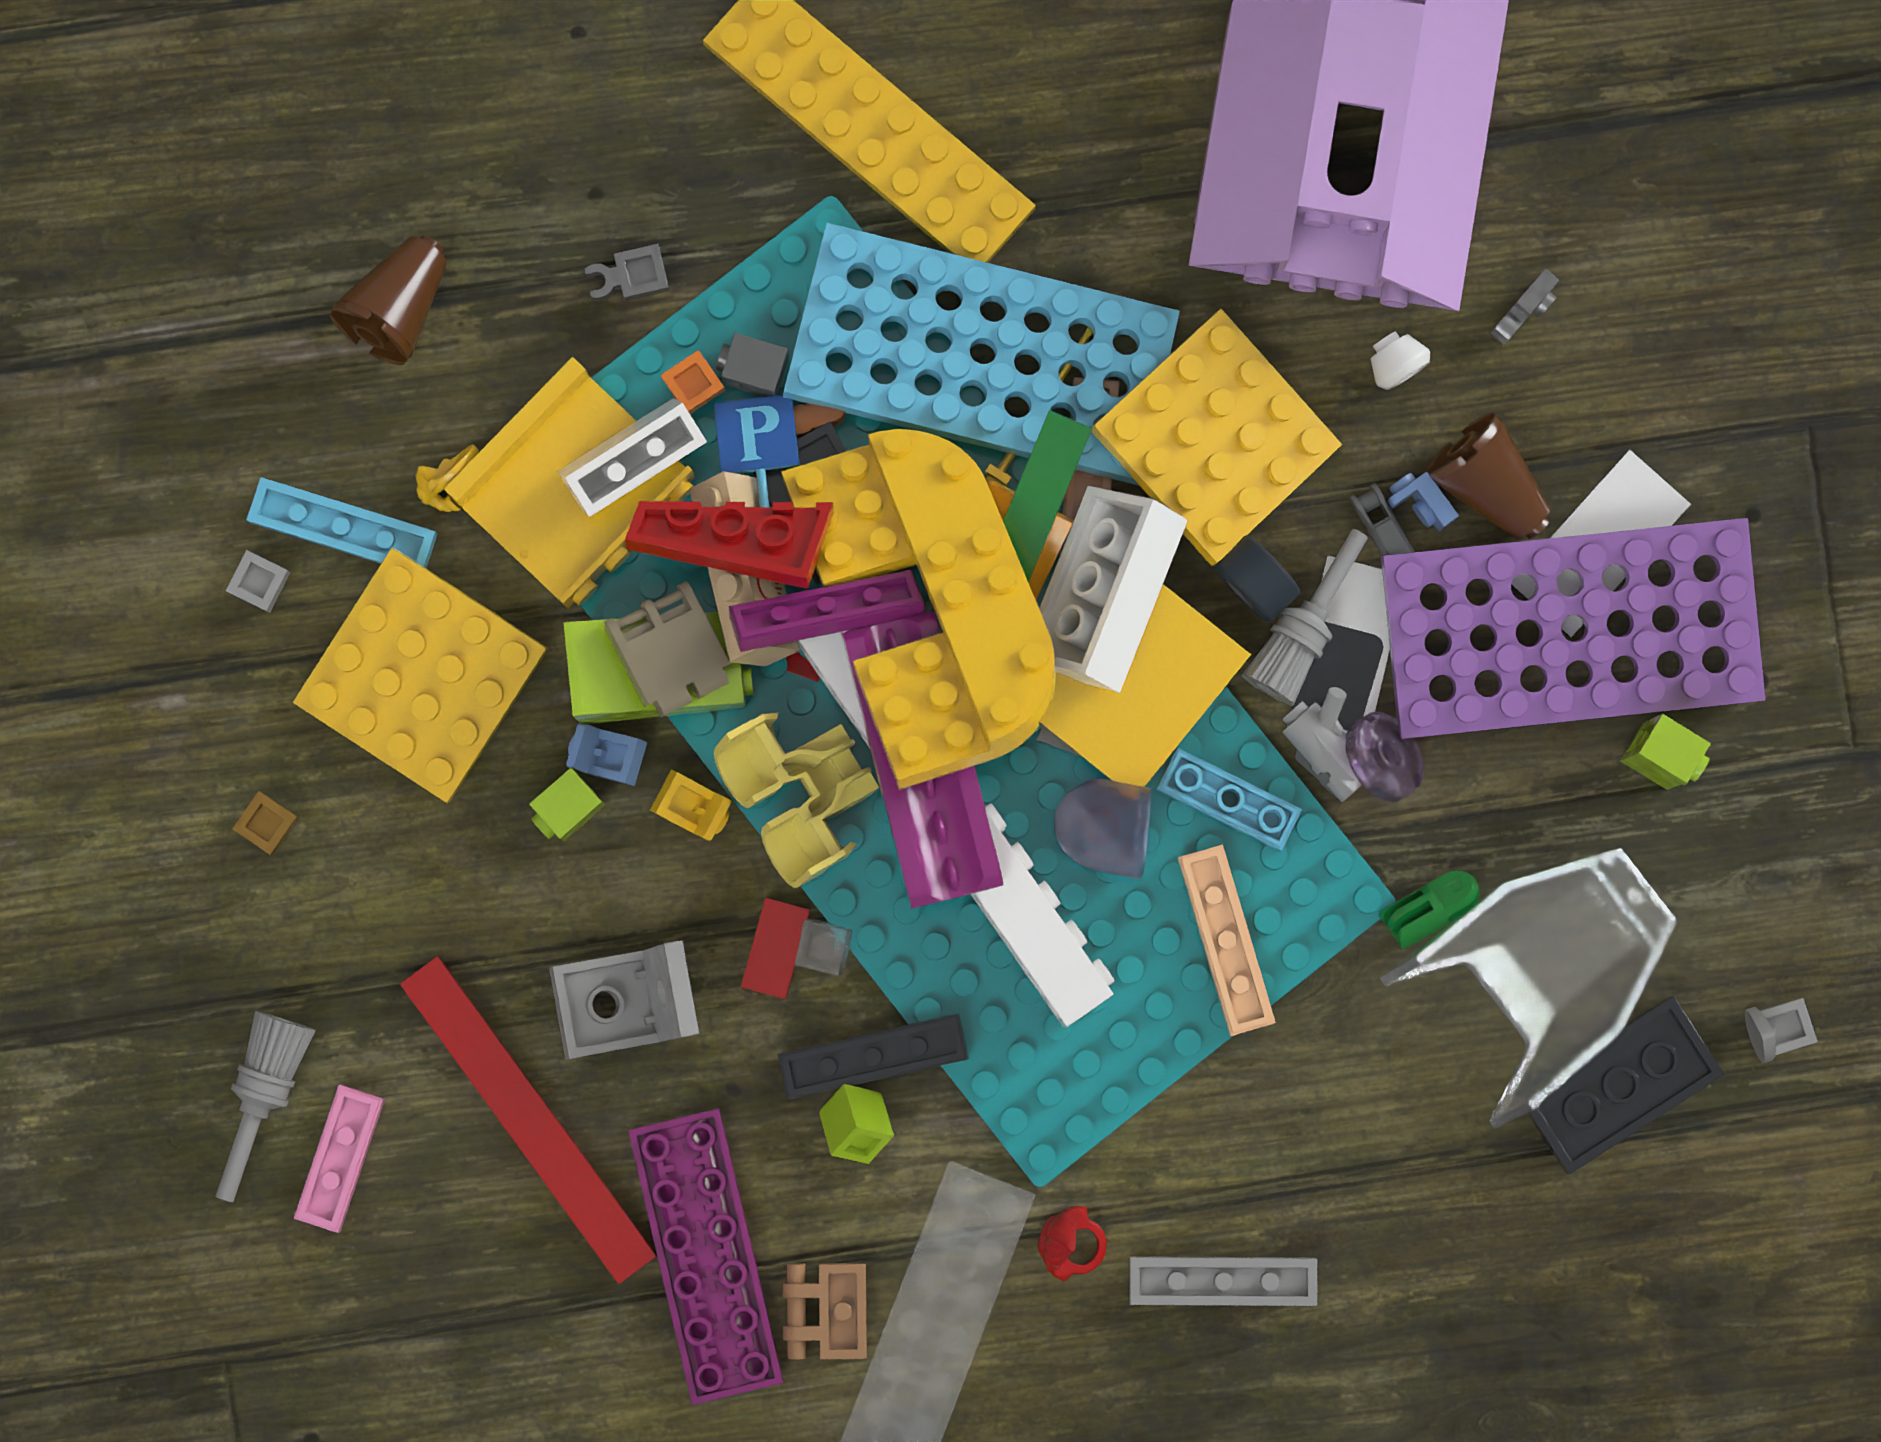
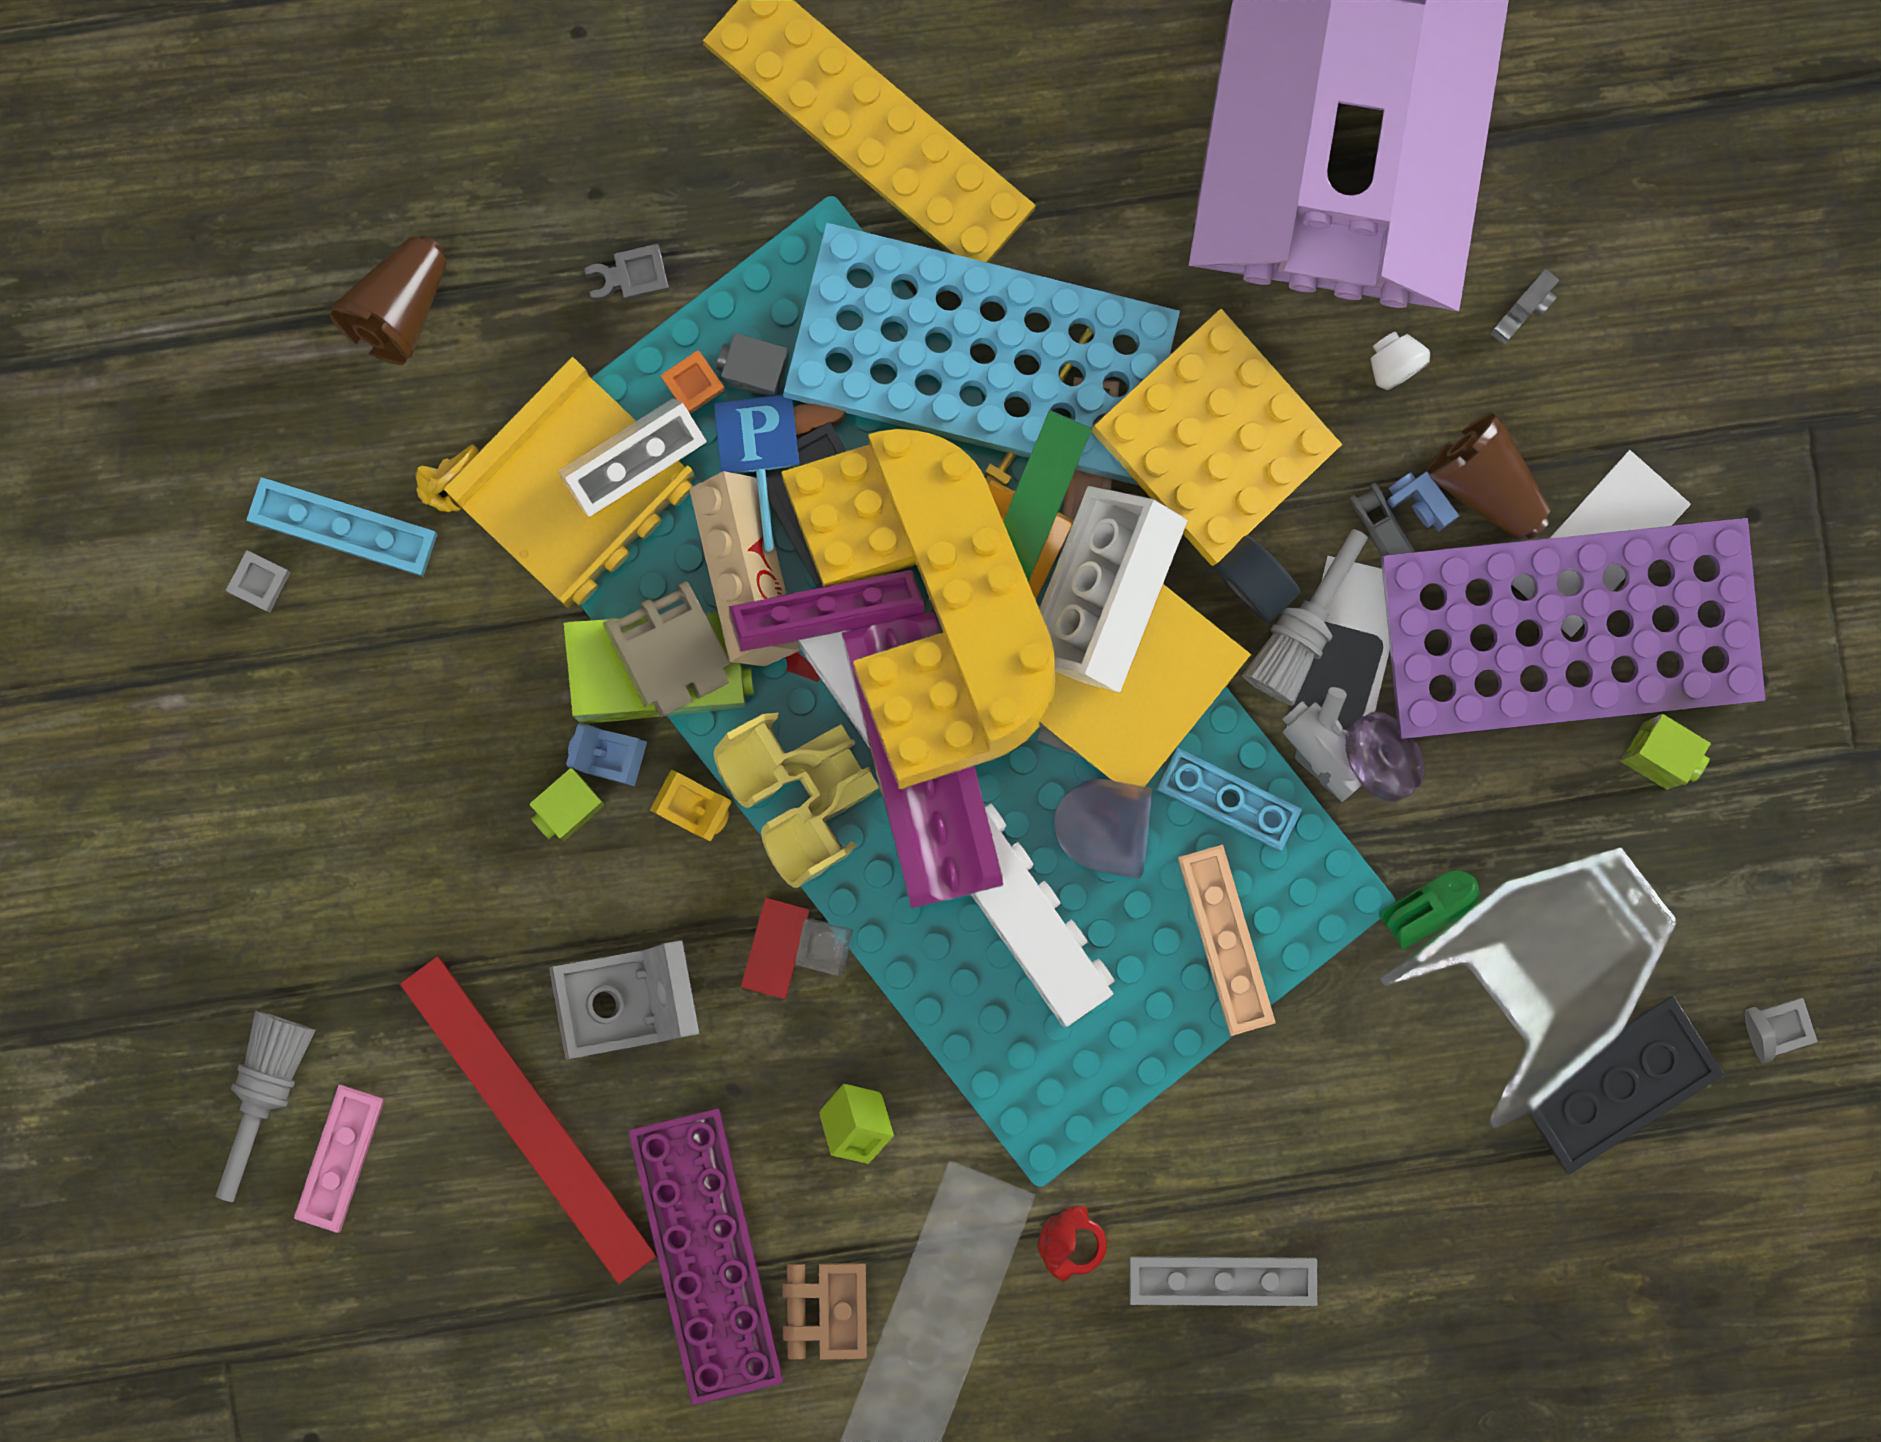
pearl gold plate [232,791,299,856] -> none
yellow plate [293,548,549,803] -> none
red wing [625,501,834,589] -> none
black tile [778,1013,969,1100] -> none

